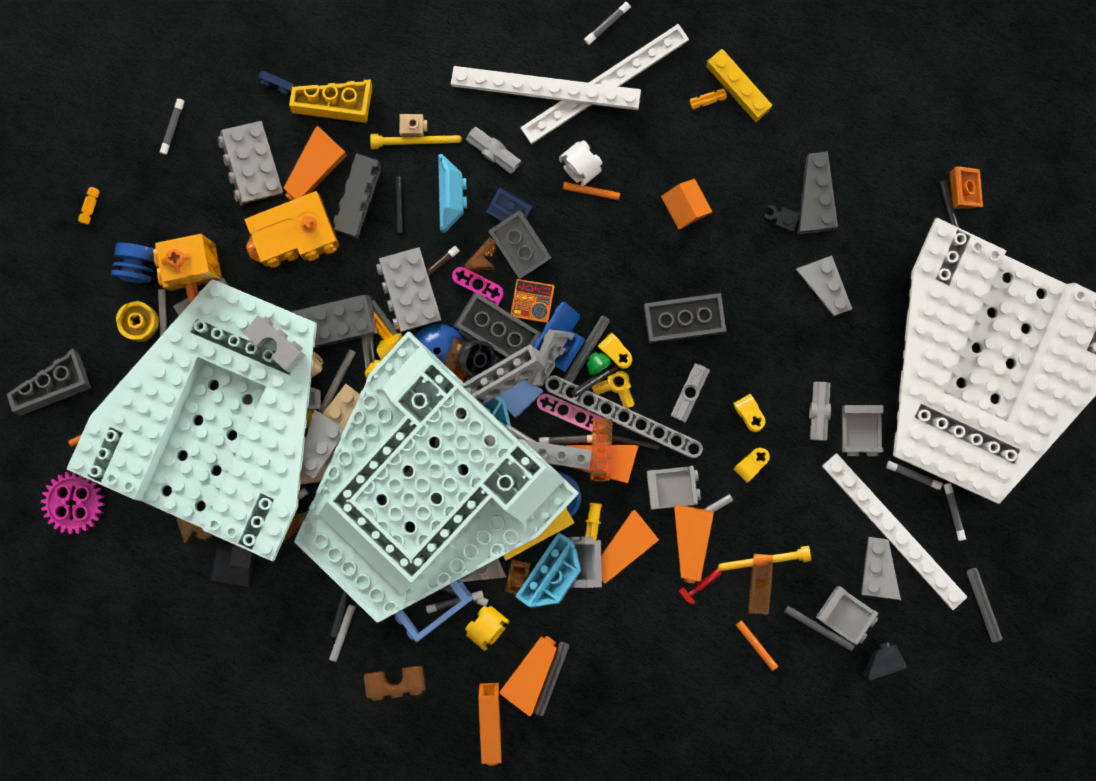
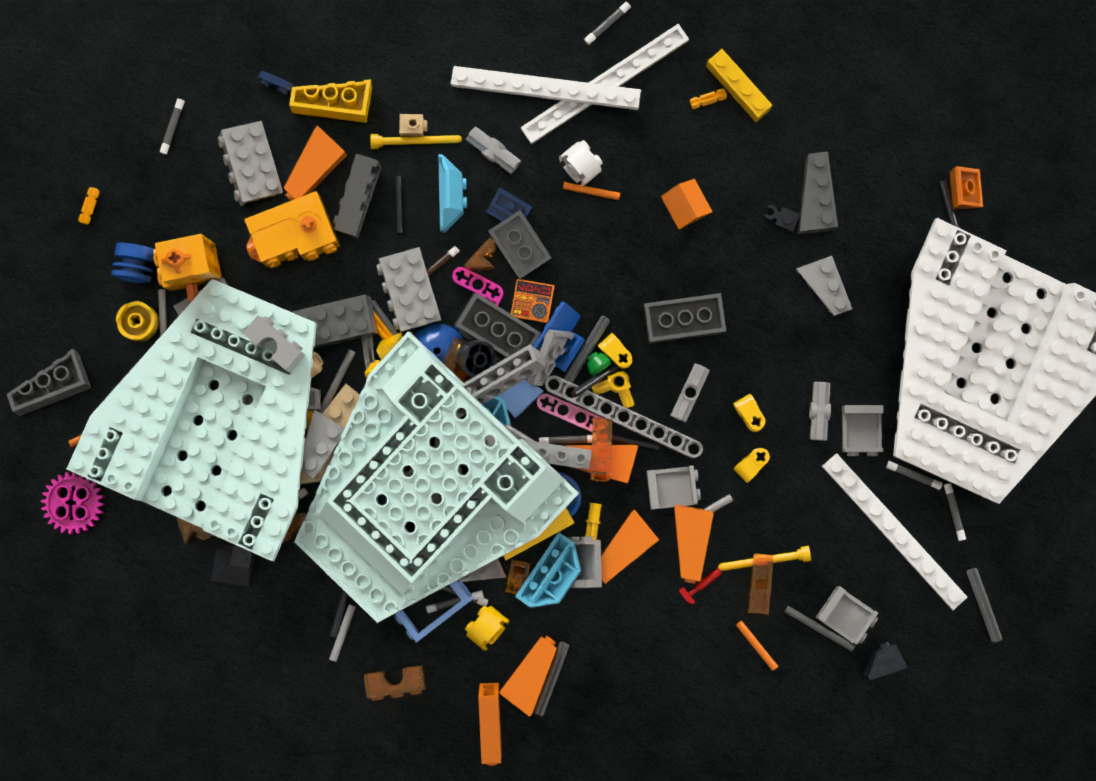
light grey wing [861,537,901,600] -> none

